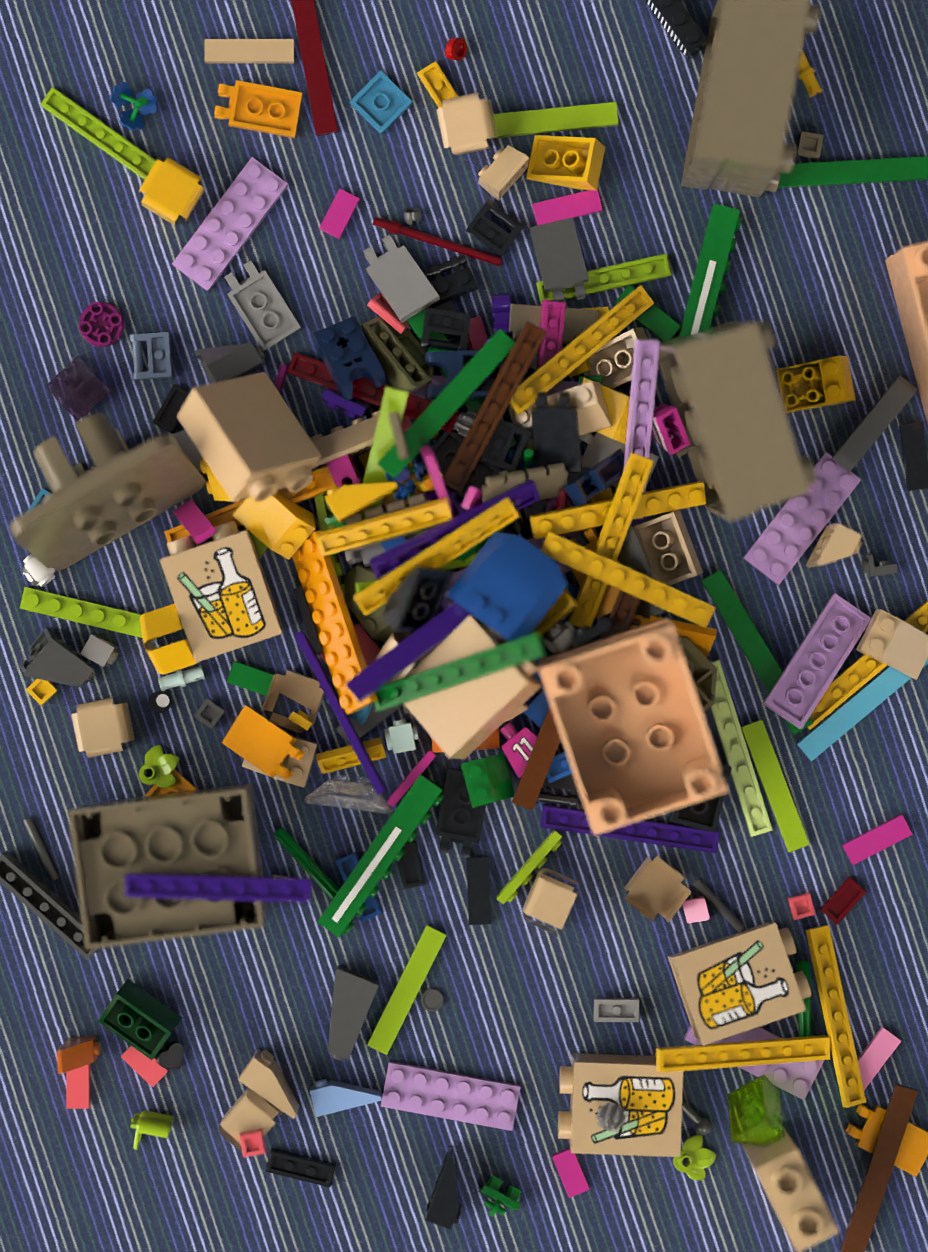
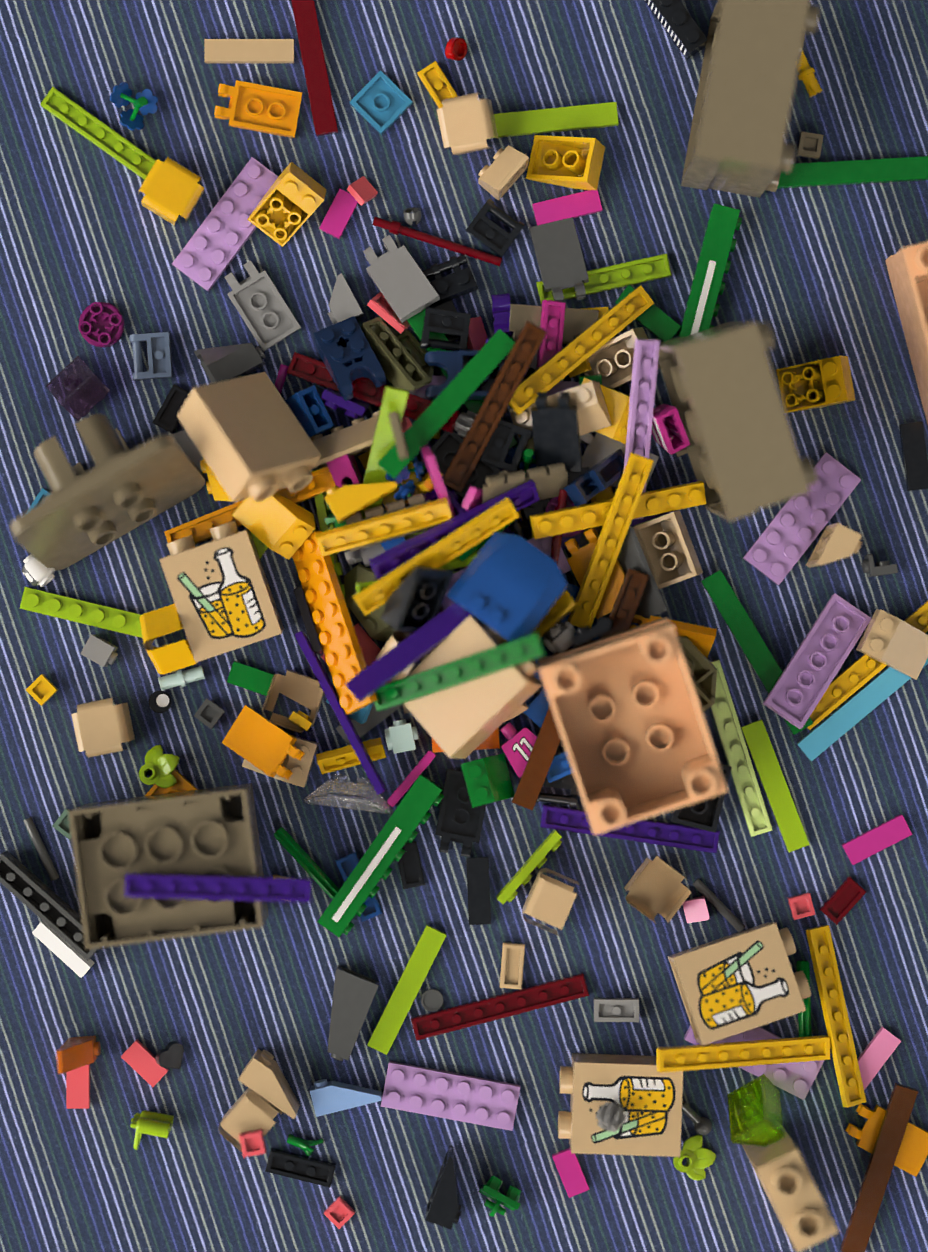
dark grey slope [21,627,94,687] -> none
dark green slope [98,979,182,1060] -> none
dark pink tile [173,499,216,544] -> none
yellow plate [540,531,715,628] -> none
dark grey beam [831,375,918,473] -> none
none -> white tile [32,920,94,978]
none -> sand green plate [52,808,72,840]
none -> yellow slope [247,161,326,247]
none -> blue brick [285,385,334,438]
none -> green bar [287,1134,324,1156]
none -> coral tile [323,1196,355,1229]
none -> light grey slope [327,273,364,325]
none -> coral tile [347,176,378,206]
none -> dark red tile [411,973,589,1041]
none -> tan tile [499,942,525,989]

